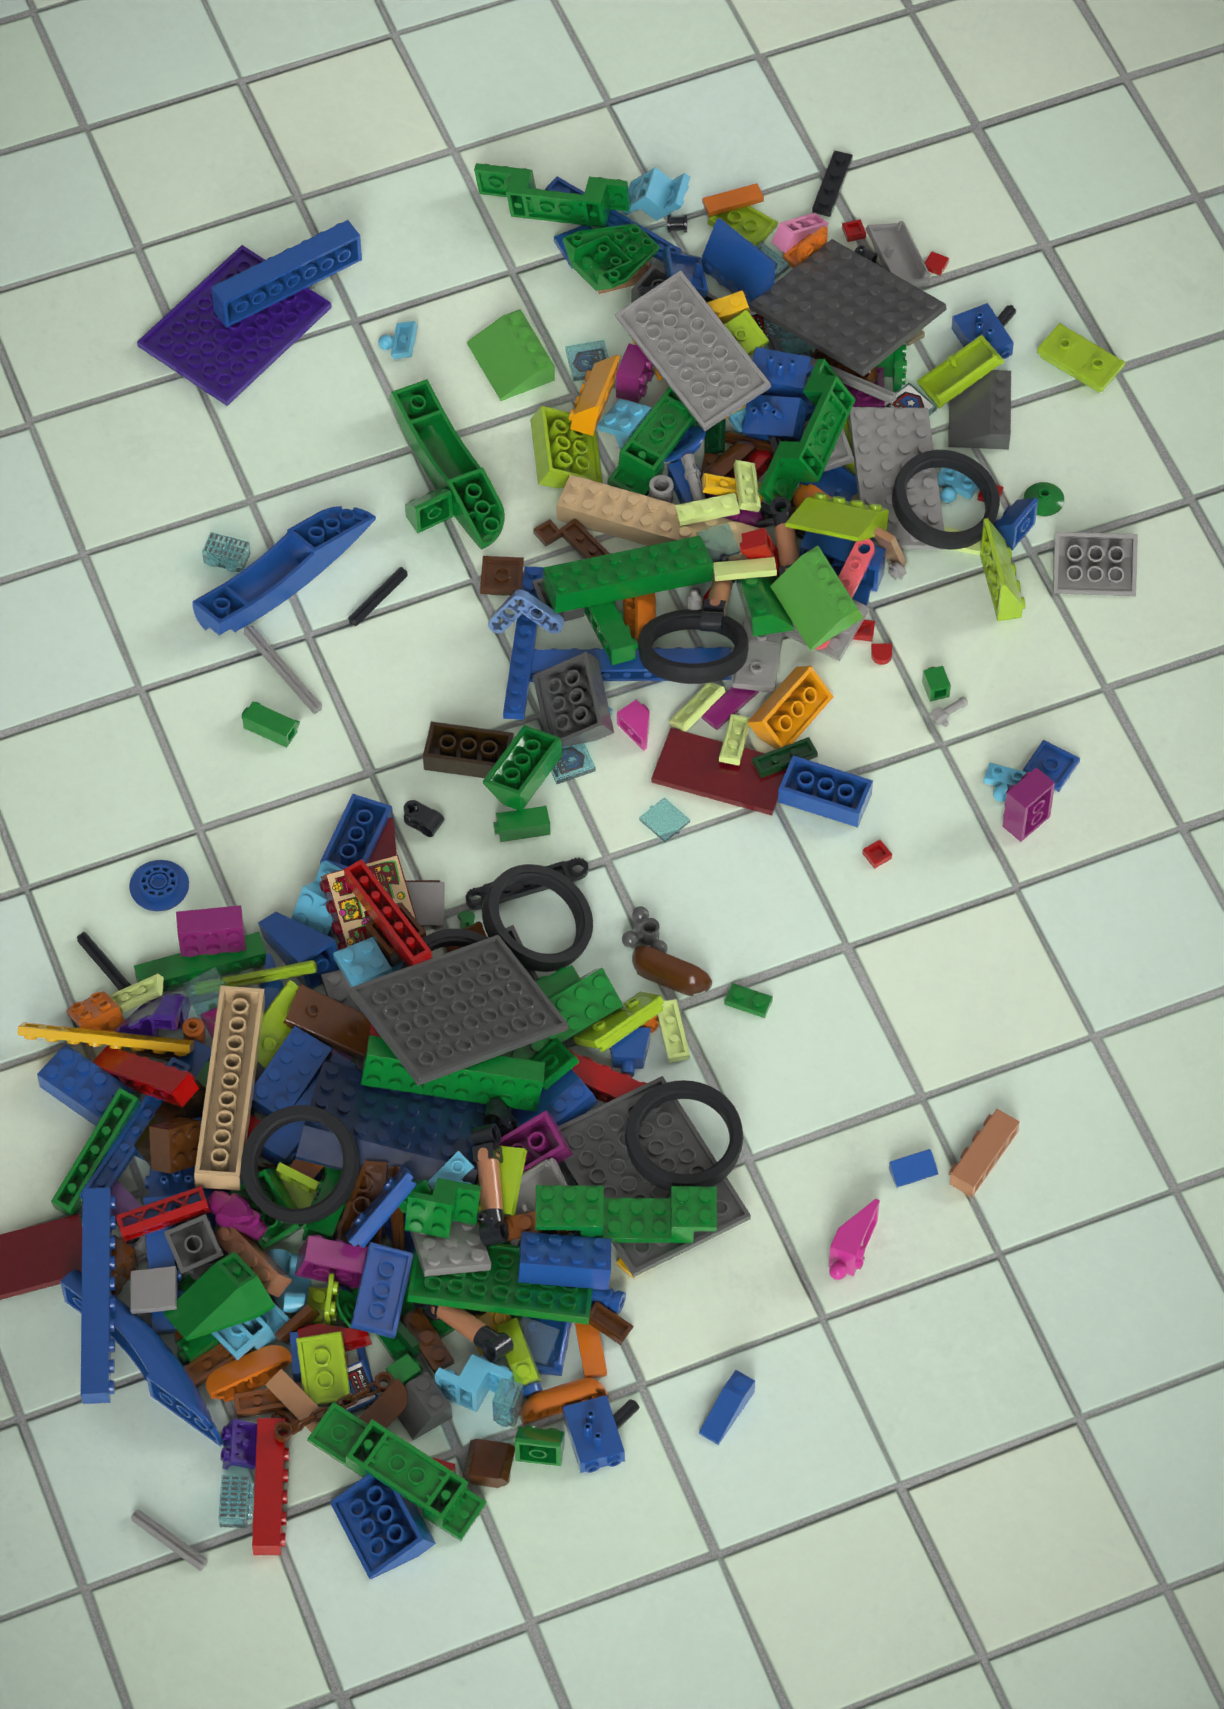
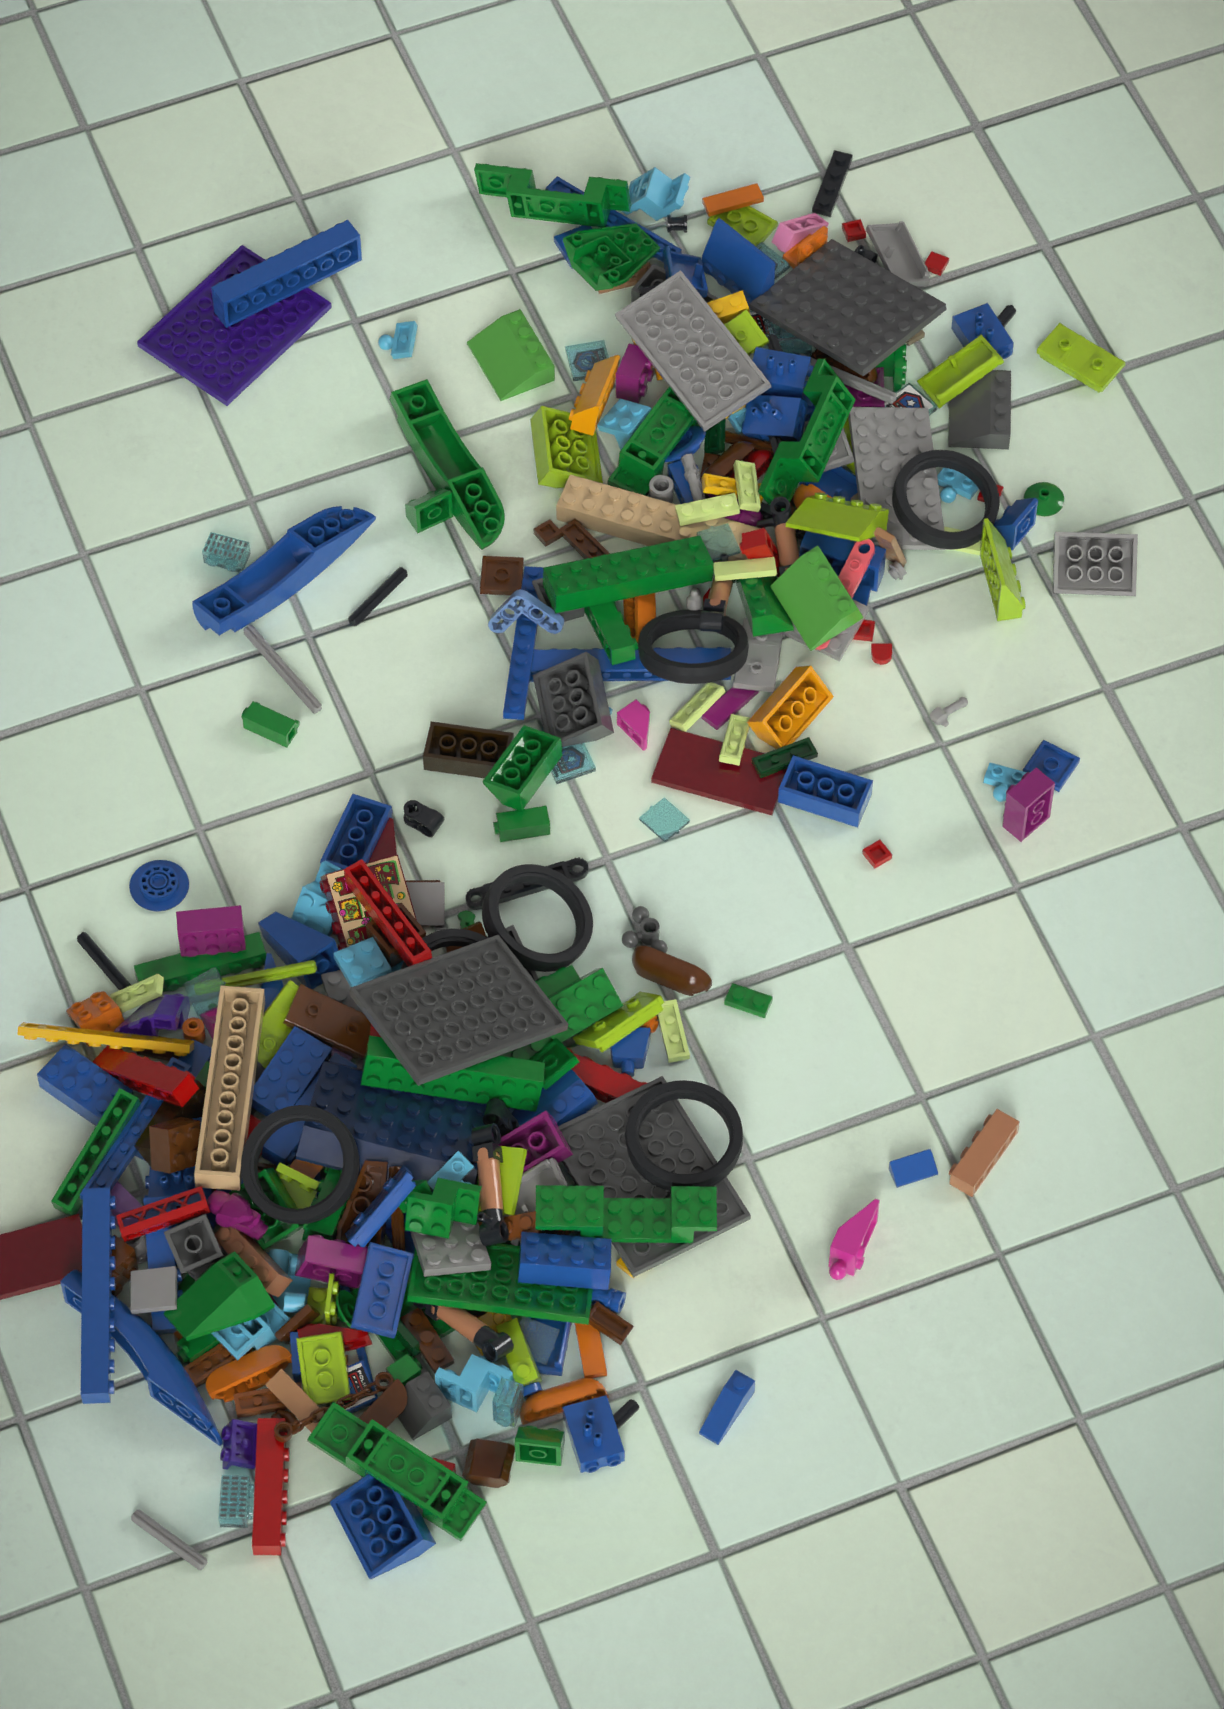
green brick [922,666,951,702] -> none

